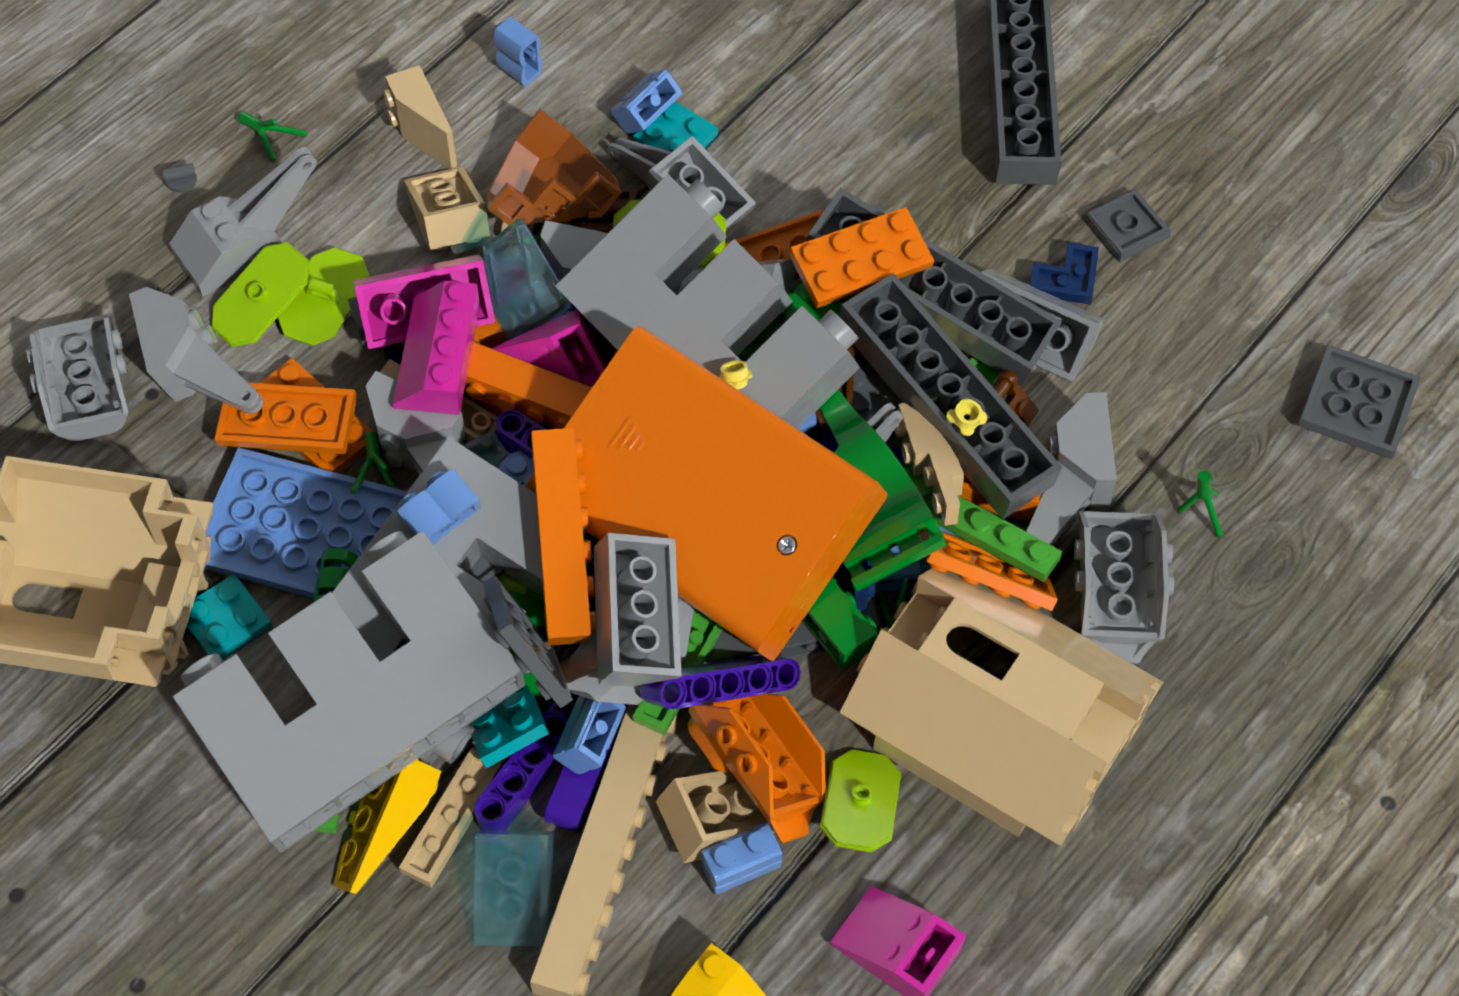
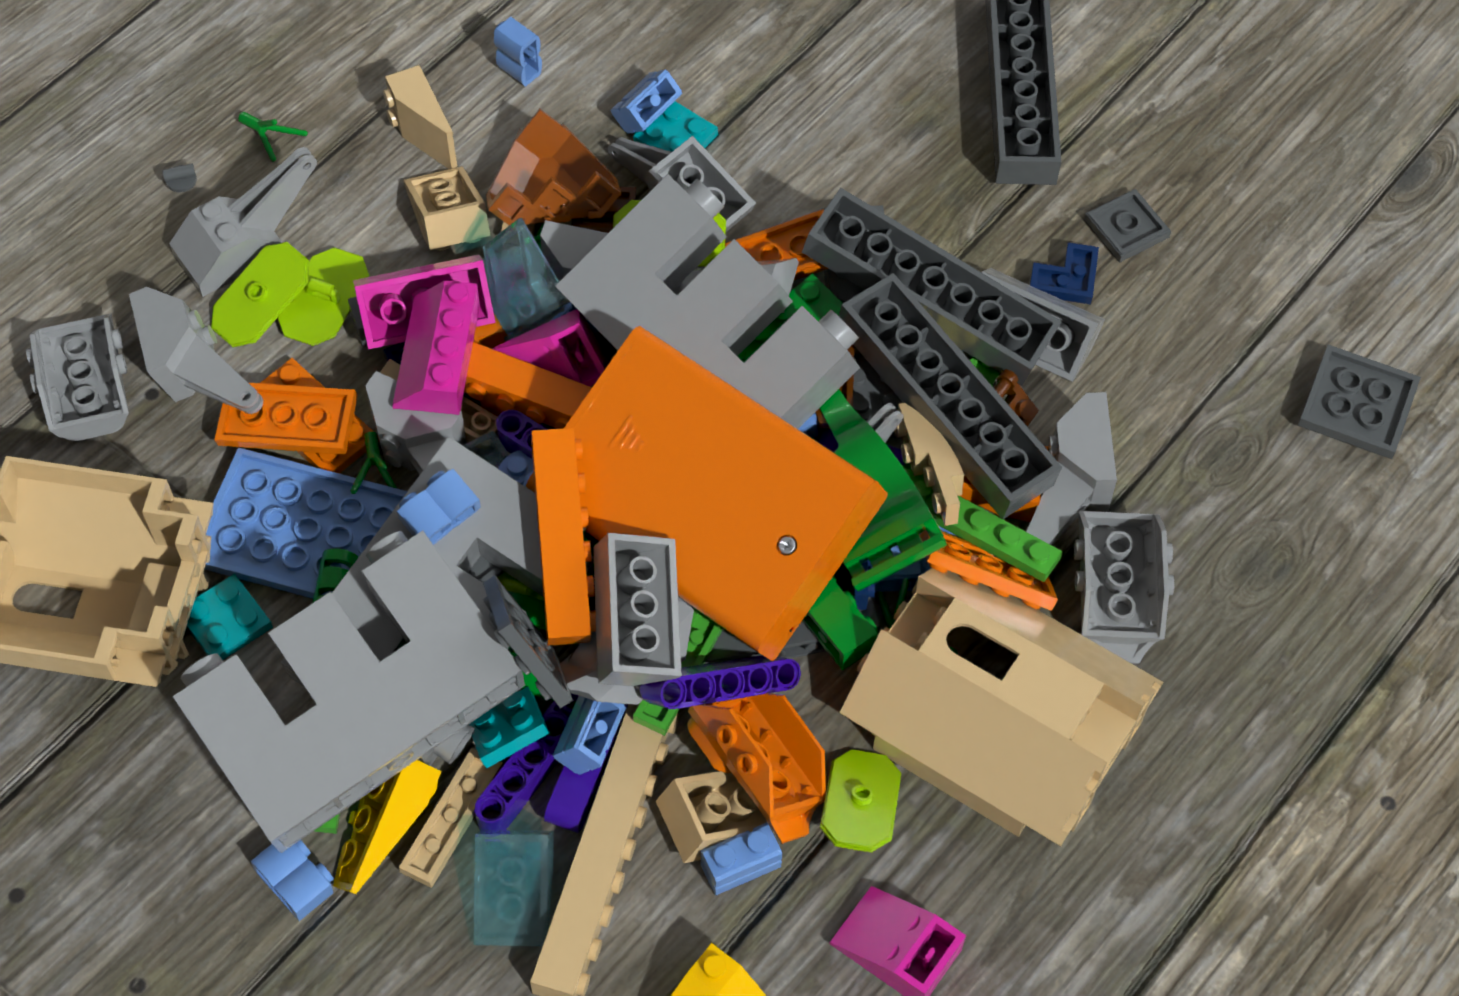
light yellow plate [719,360,752,390] -> none
orange plate [788,207,935,308] -> none
light yellow plate [946,398,987,436] -> none
green plant [1178,470,1223,538] -> none
none -> medium blue brick [250,840,334,921]

